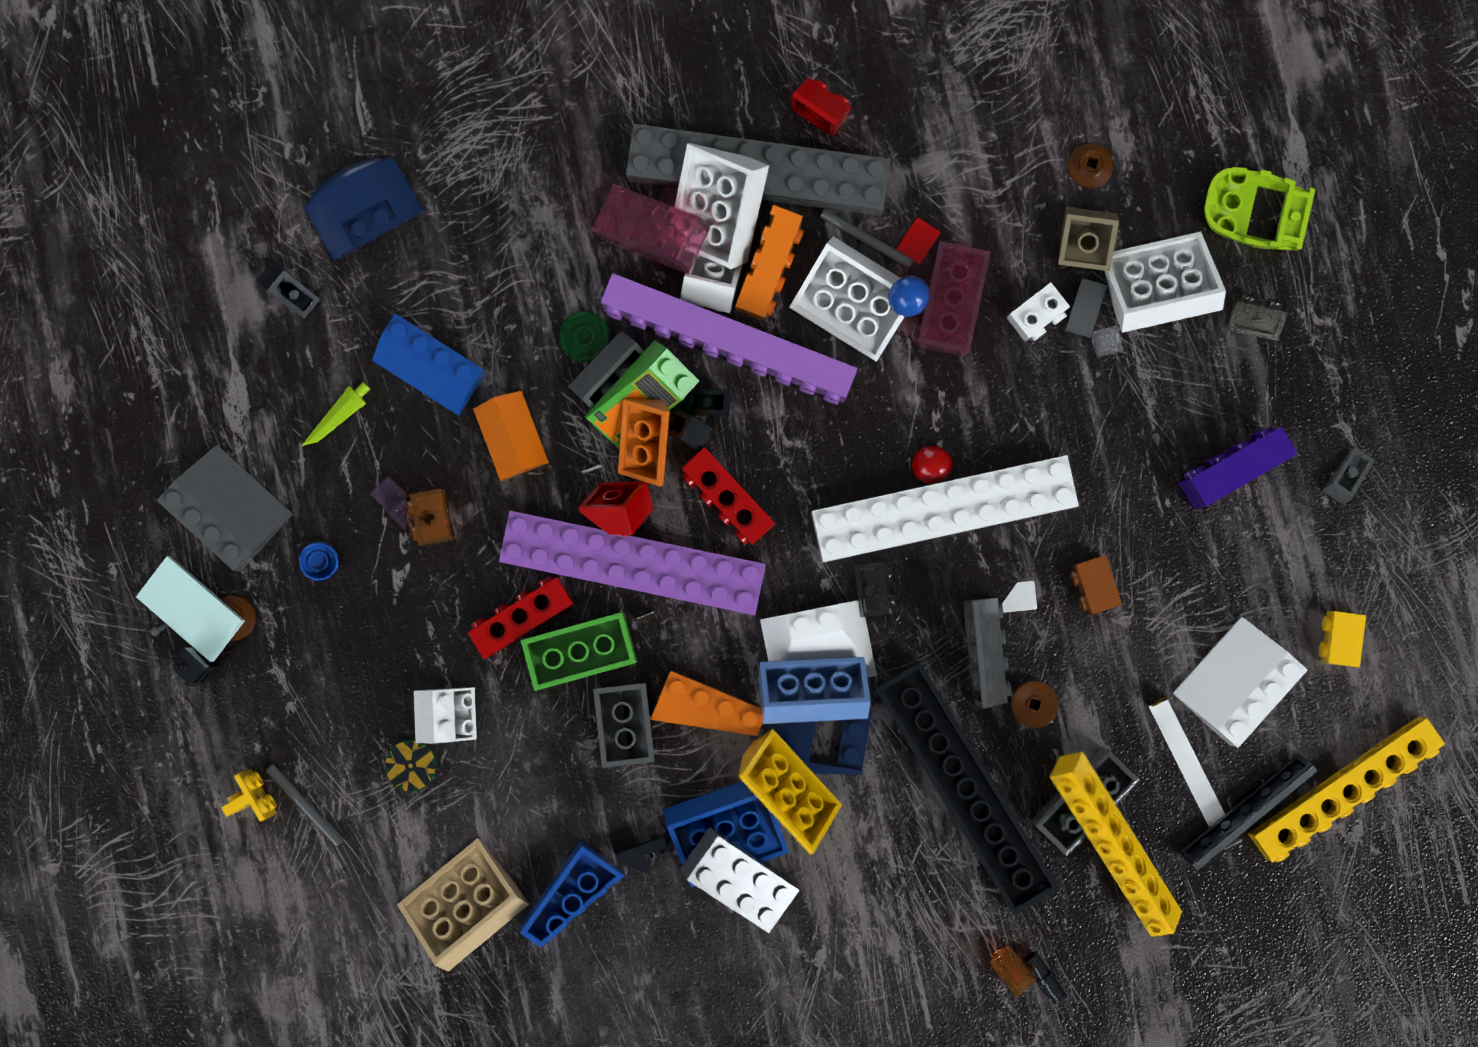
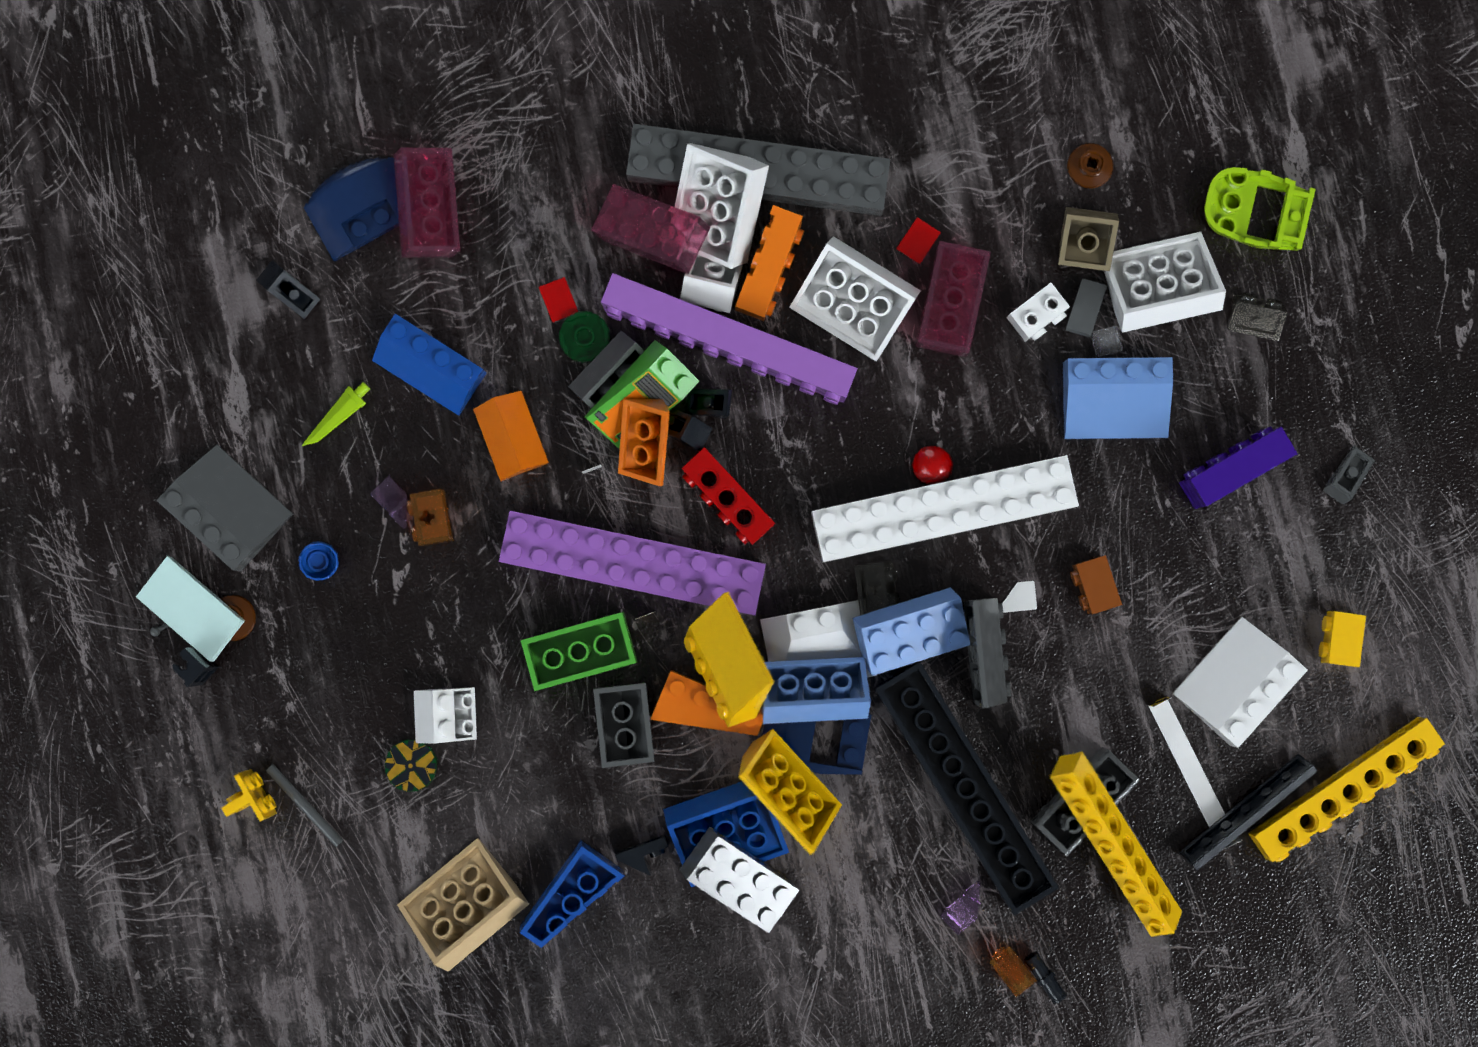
red brick [467,576,575,659] -> none
red slope [578,482,654,537] -> none
red slope [790,77,851,138] -> none
dark grey bar [820,209,914,269] -> none
blue hair [888,275,930,317] -> none
reddish brown piece [1012,681,1059,728] -> none
none -> clear pink brick [394,147,460,258]
none -> red sticker [539,277,578,323]
none -> yellow slope [684,592,774,727]
none -> medium blue brick [853,587,970,676]
none -> clear purple slope [940,880,981,935]
none -> medium blue slope [1063,357,1173,439]

